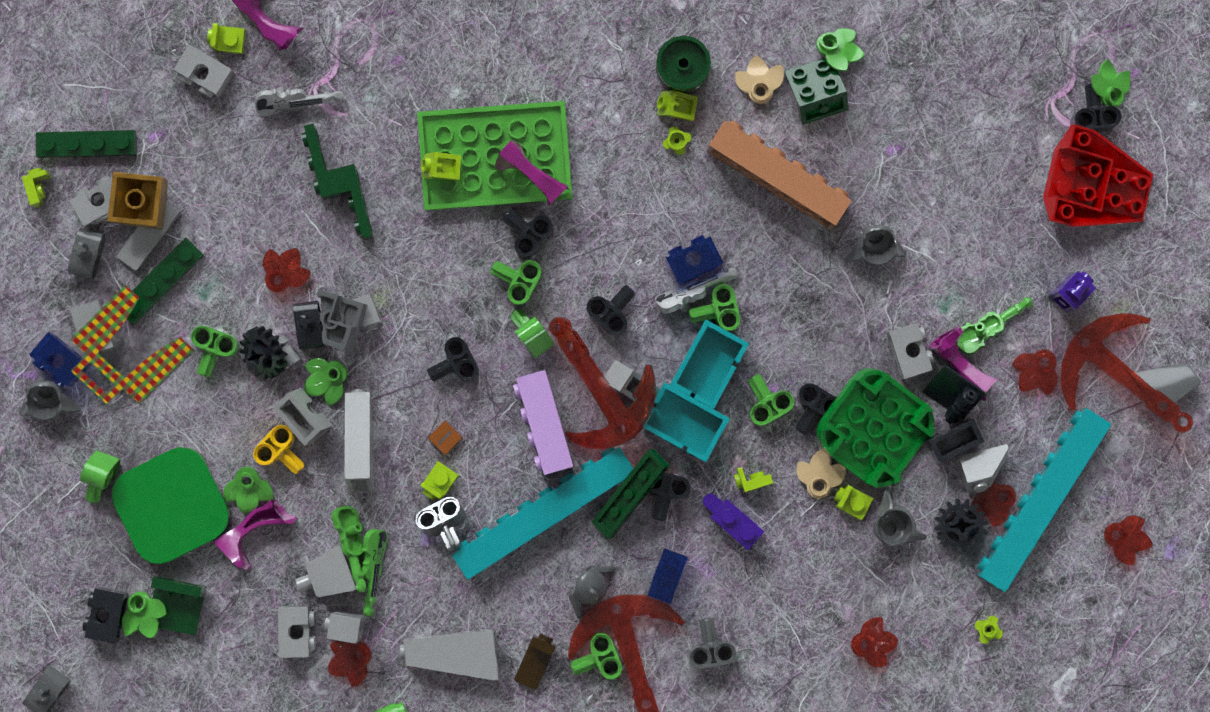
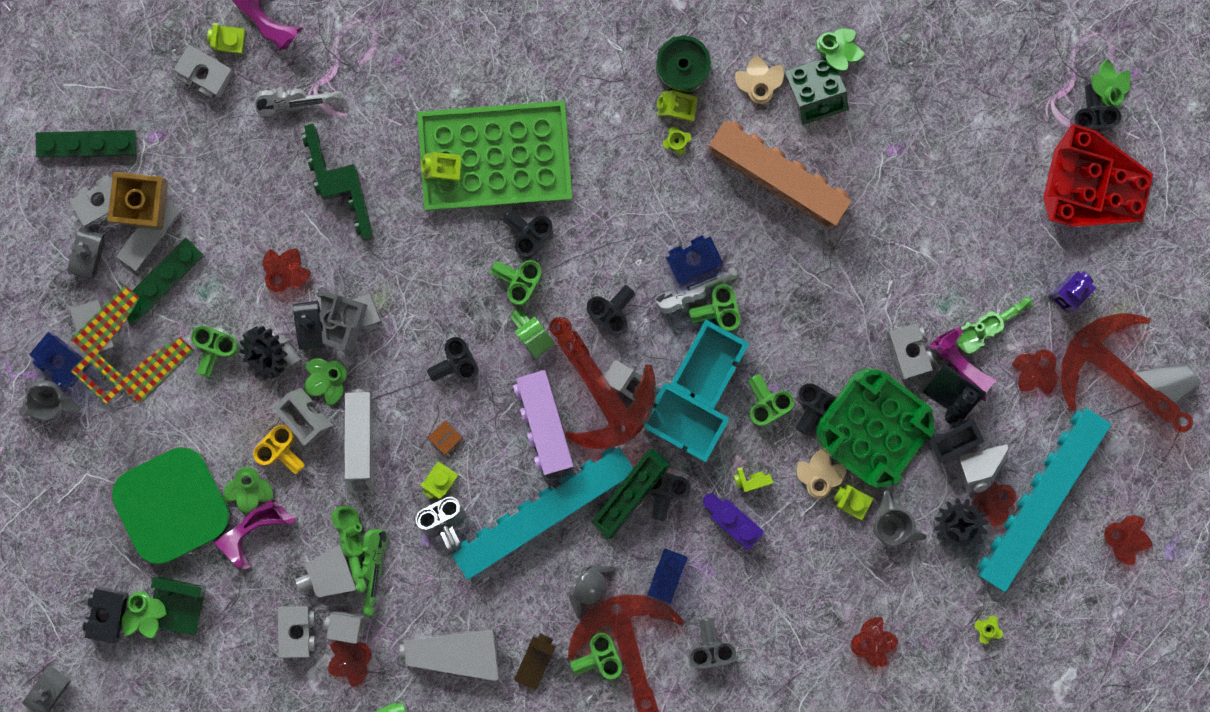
lime bracket [22,168,51,208] -> none
bright green beam [80,450,121,503] -> none
magenta animal [494,141,570,206] -> none
dark grey piece [845,225,907,265] -> none

